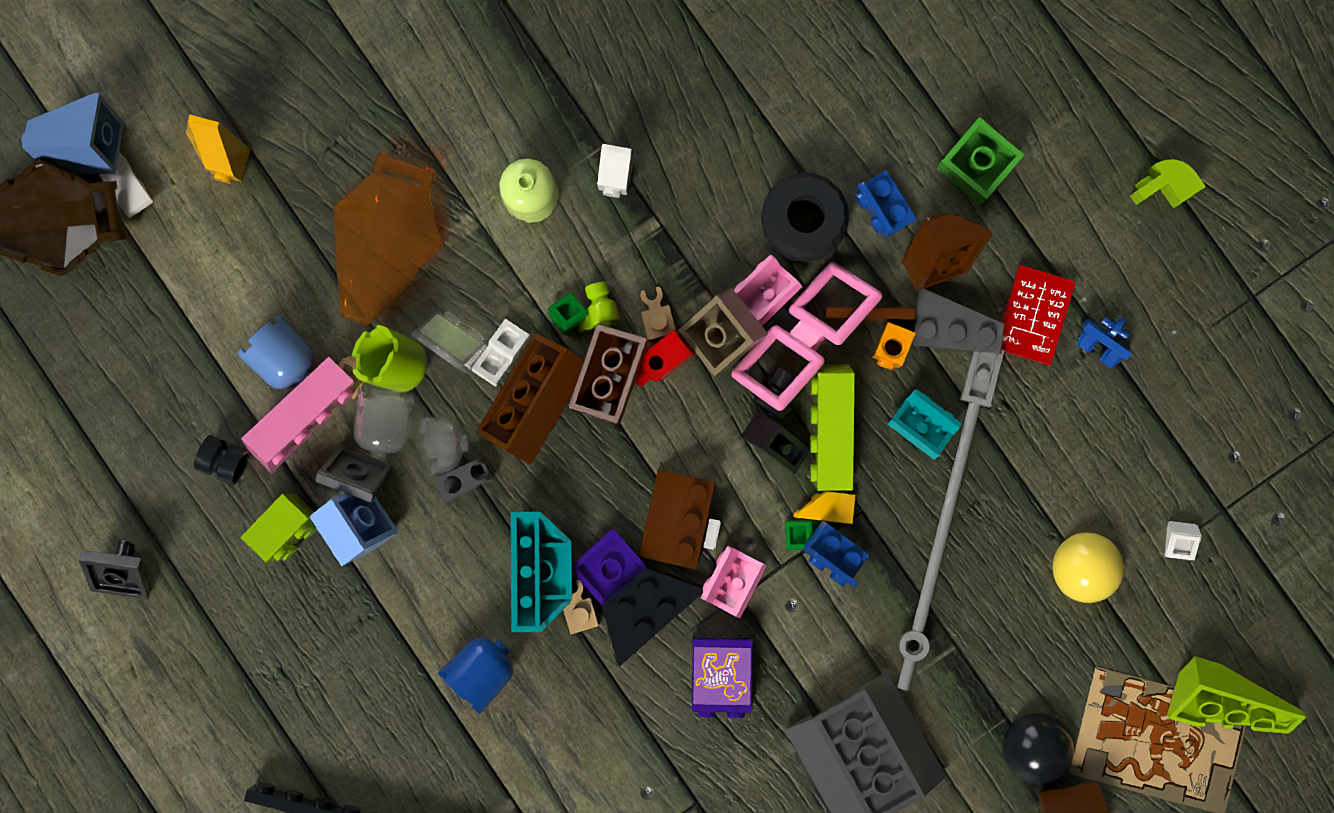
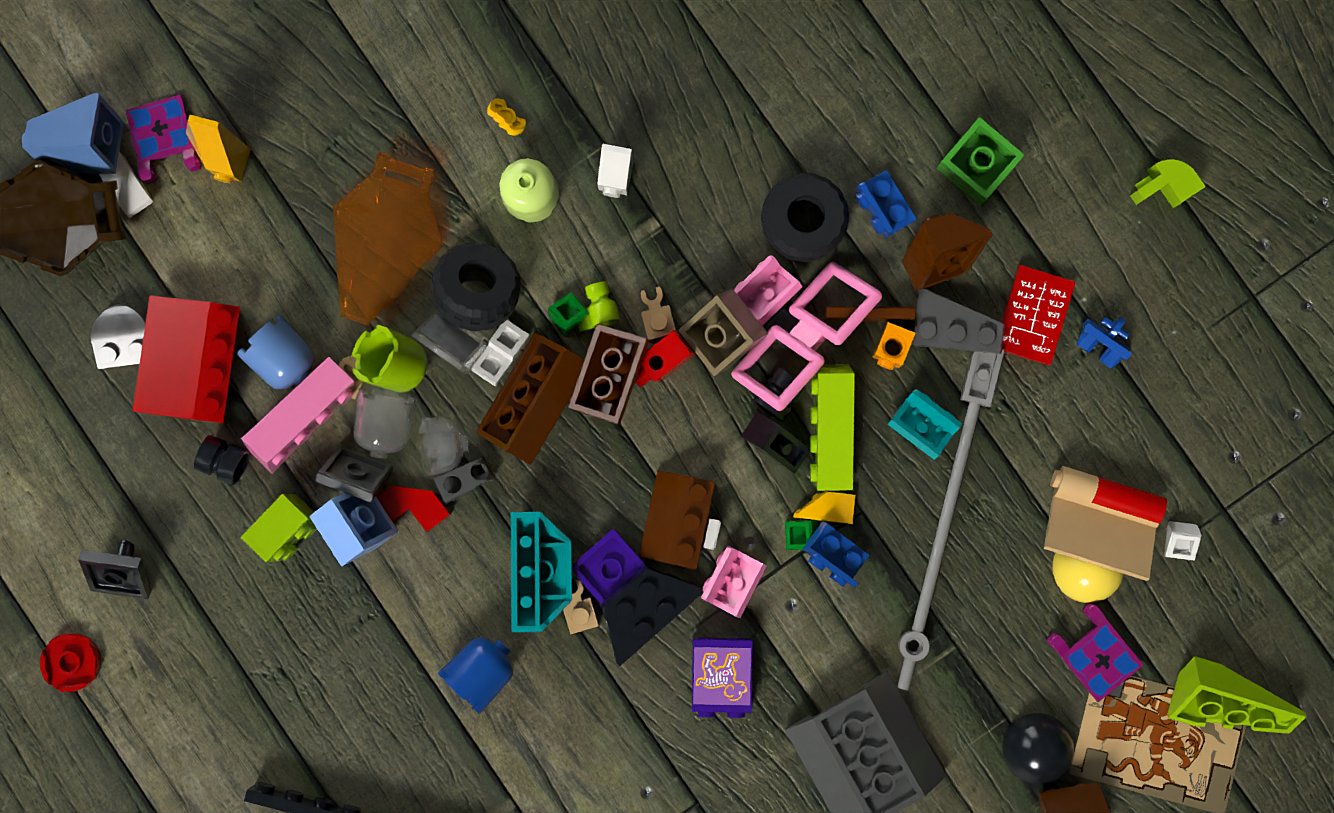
none -> red tile [40,633,101,692]
none -> slope [91,303,147,369]
none -> magenta flag [126,95,201,184]
none -> red slope [132,296,240,424]
none -> red tile [377,485,451,532]
none -> black tyre [431,242,521,331]
none -> yellow piece [487,98,526,136]
none -> tan door [1044,466,1167,581]
none -> magenta flag [1047,603,1143,702]

